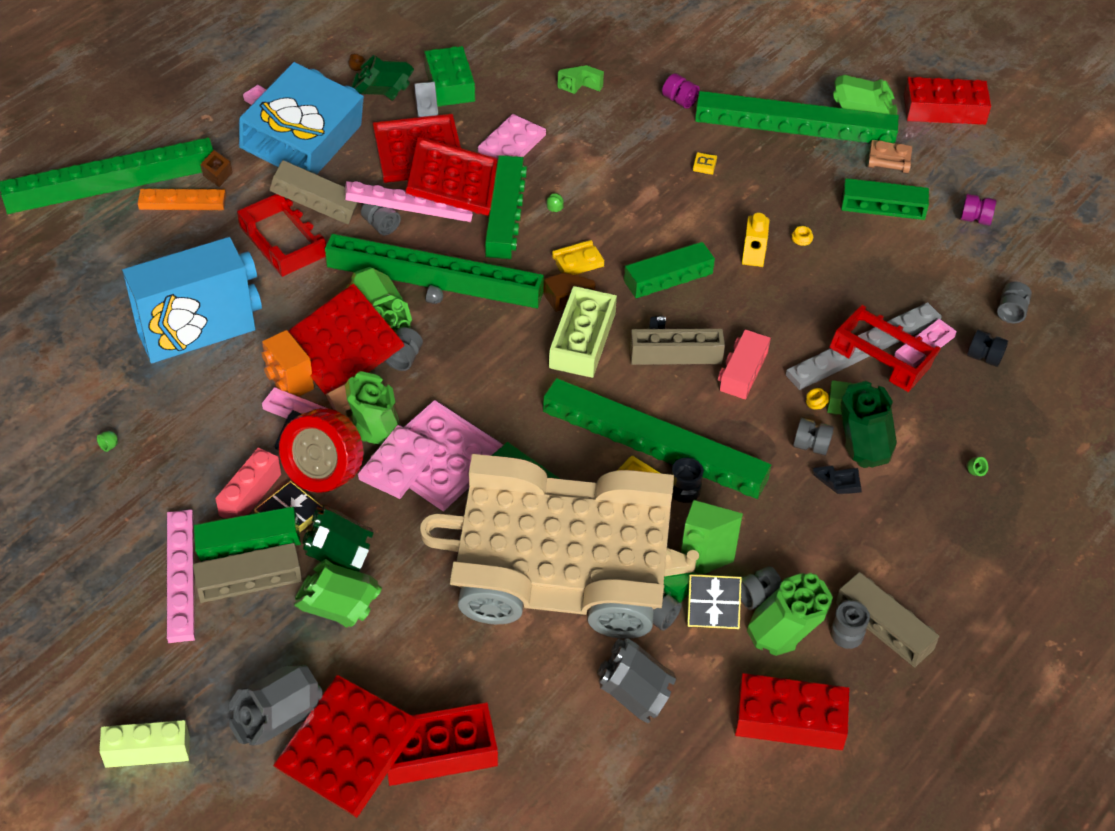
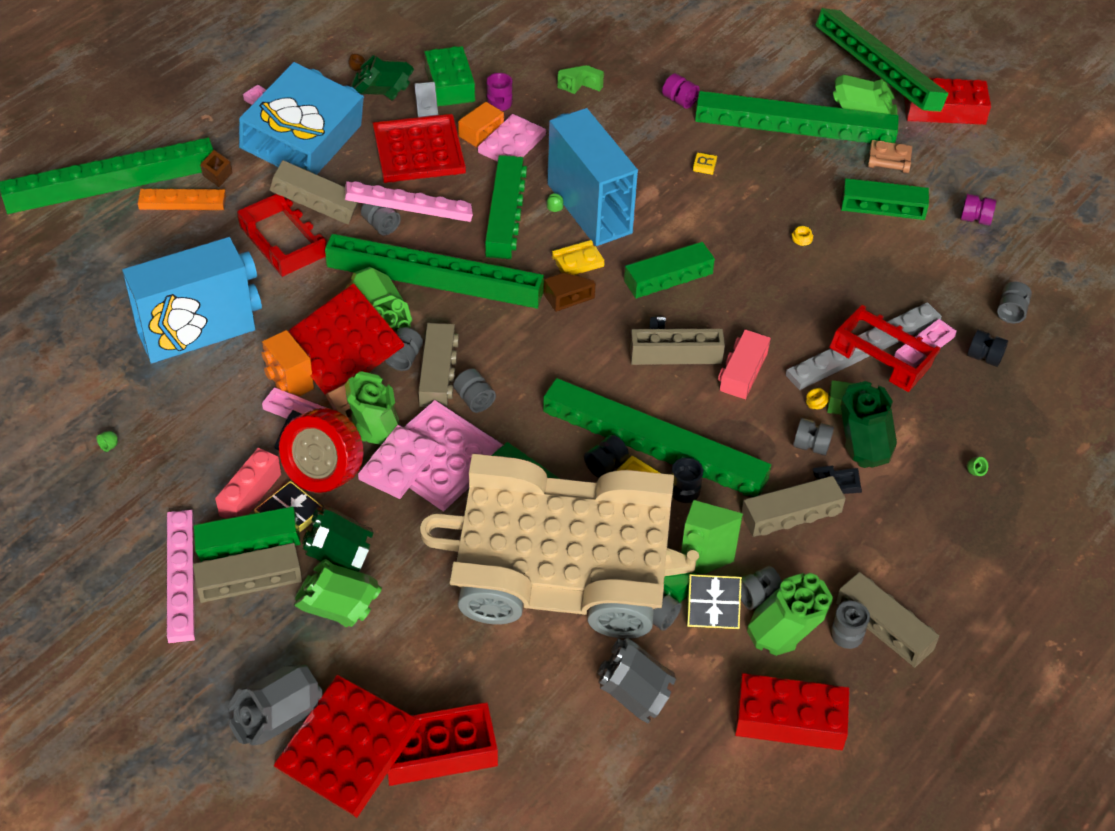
yellowish green brick [99,720,190,768] -> none
red plate [405,137,498,216] -> none
dark grey hinge [426,285,443,304] -> none
yellowish green brick [549,286,617,378] -> none
yellow torso [742,213,770,267] -> none
none -> dark tan brick [419,323,459,408]
none -> dark grey wheel [454,369,496,413]
none -> orange brick [458,102,504,147]
none -> magenta wheel [487,73,513,111]
none -> dark azure brick [548,108,638,246]
none -> black wheel [584,435,630,478]
none -> dark tan brick [742,476,845,537]
none -> green brick [815,8,949,112]

